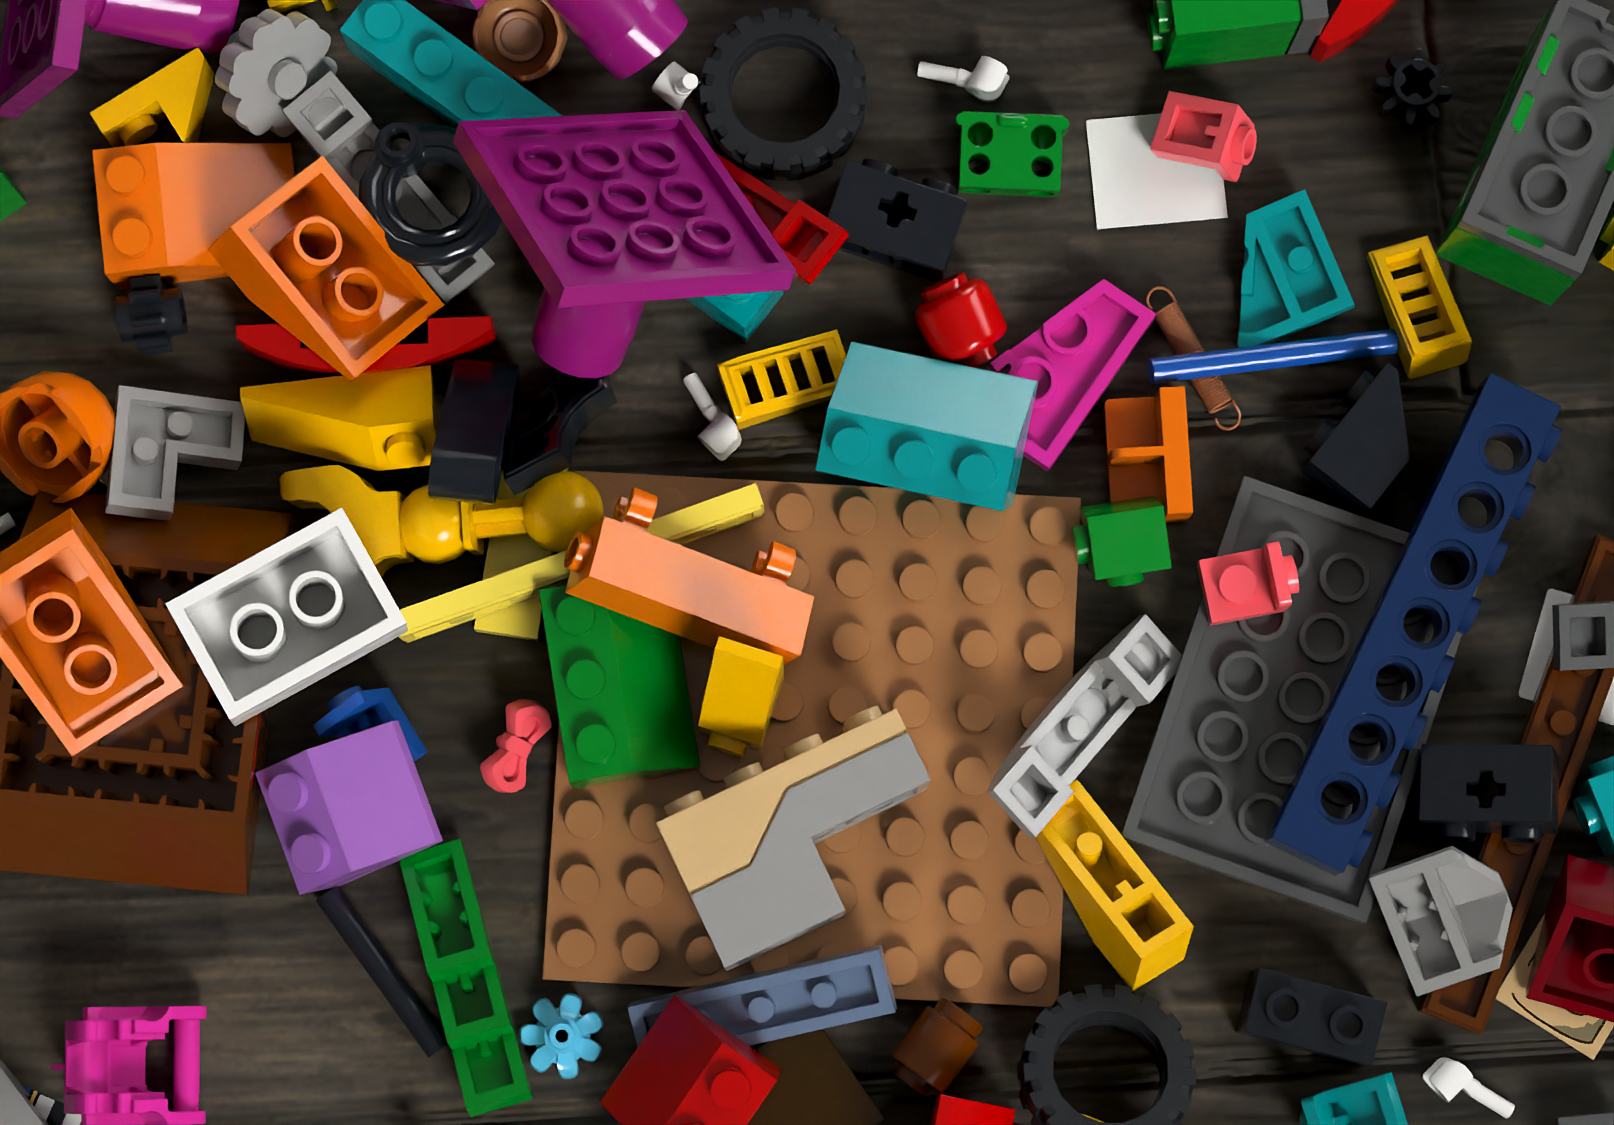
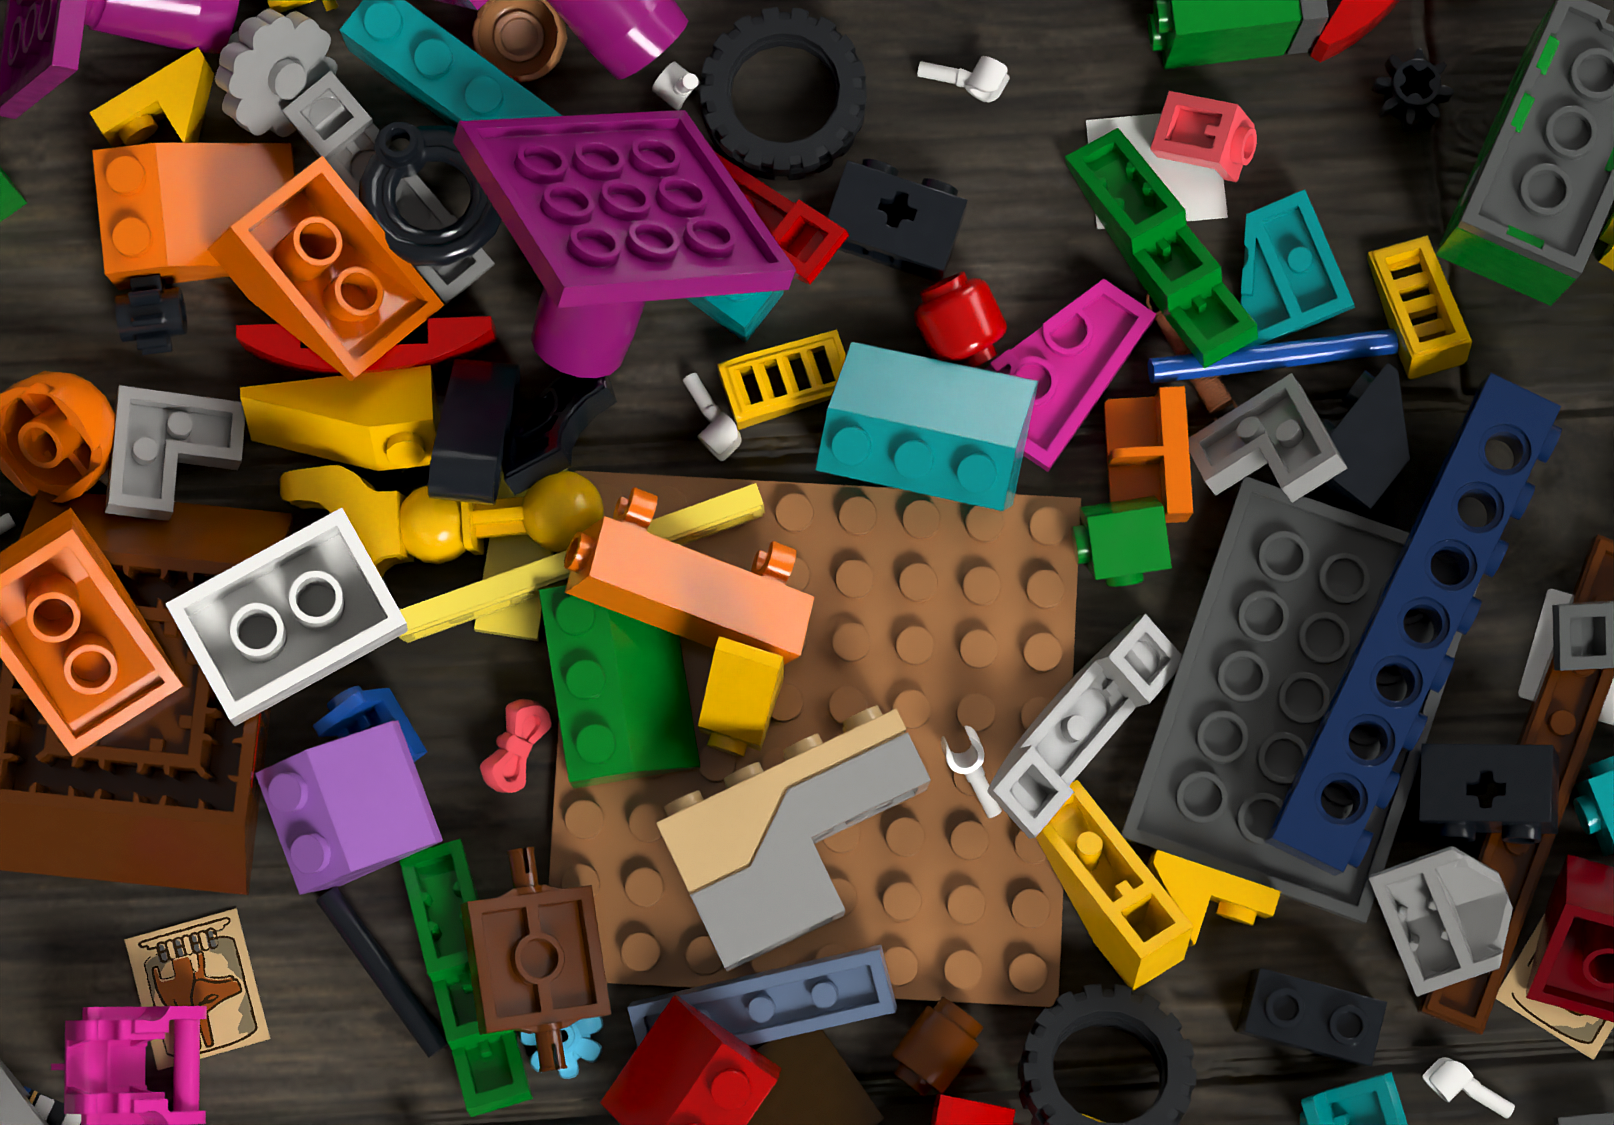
green piece [954,111,1069,198] -> none
coral bracket [1196,541,1299,626] -> none
none -> sticker [124,908,270,1070]
none -> reddish brown plate [460,847,611,1072]
none -> white hand [941,725,1002,818]
none -> green slope [1065,128,1258,369]
none -> yellow slope [1147,850,1281,947]
none -> light grey plate [1188,373,1347,503]

